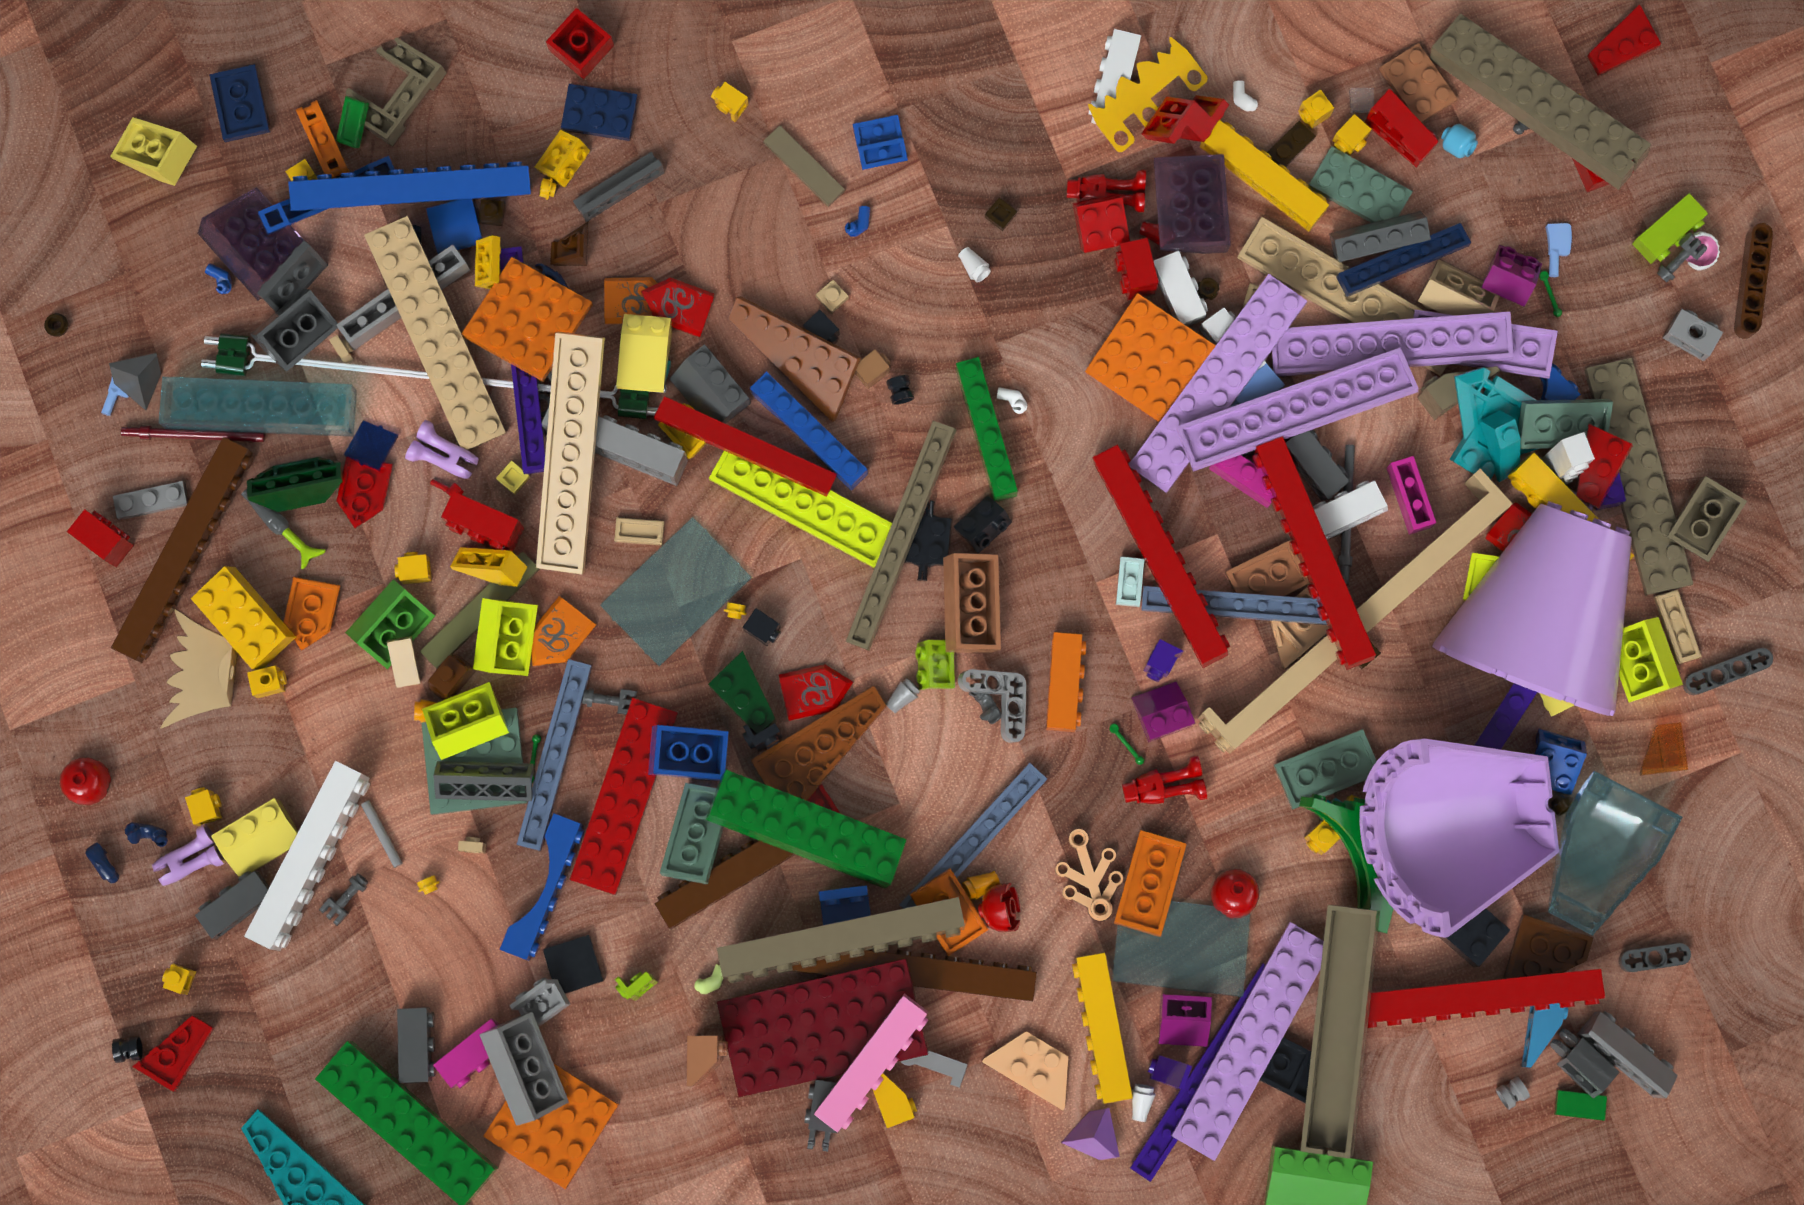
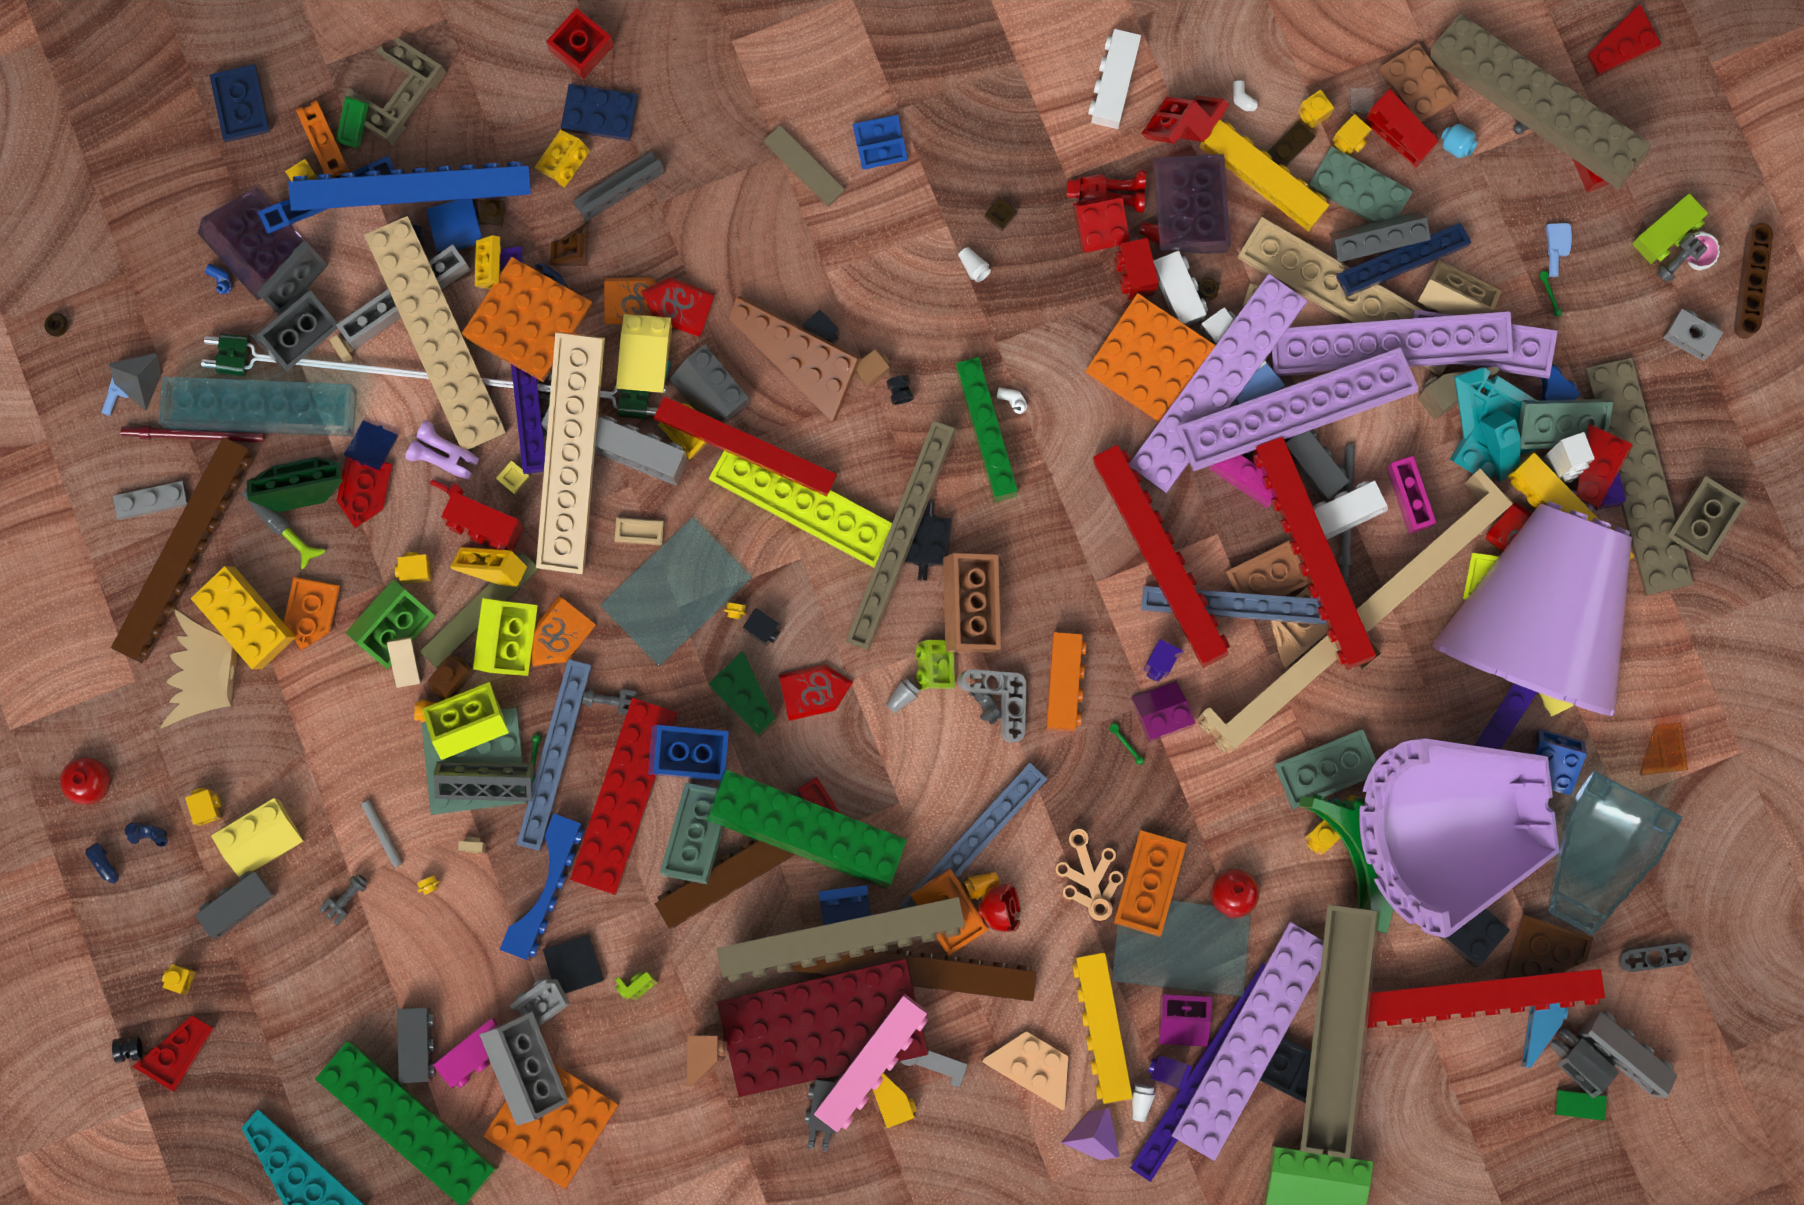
red brick [66,509,134,568] -> none
light yellow slope [110,117,197,186] -> none
lavender piece [152,824,226,886] -> none
white brick [244,761,370,951] -> none
yellow brick [247,666,287,698] -> none
yellow plate [539,177,556,200] -> none
yellowish green arm [694,964,723,994] -> none
yellow brick [711,82,749,122] -> none
black bracket [742,723,782,752] -> none
blue arch [750,371,868,491] -> none
dark orange wing [751,686,886,801] -> none
tan plate [816,280,849,314] -> none
blue arm [845,206,870,237] -> none
black bracket [953,495,1012,553] -> none
yellow piece [1088,37,1208,152] -> none
light aqua plate [1116,557,1144,607] -> none
red piece [1122,755,1208,804] -> none
magenta slope [1481,245,1542,307] -> none
light grey wheel [1496,1076,1530,1110] -> none
dark brown plate [1551,795,1574,816] -> none
neon yellow slope [1619,617,1683,703] -> none
tan tile [1653,589,1702,665] -> none
dark grey beam [1683,648,1773,696] -> none

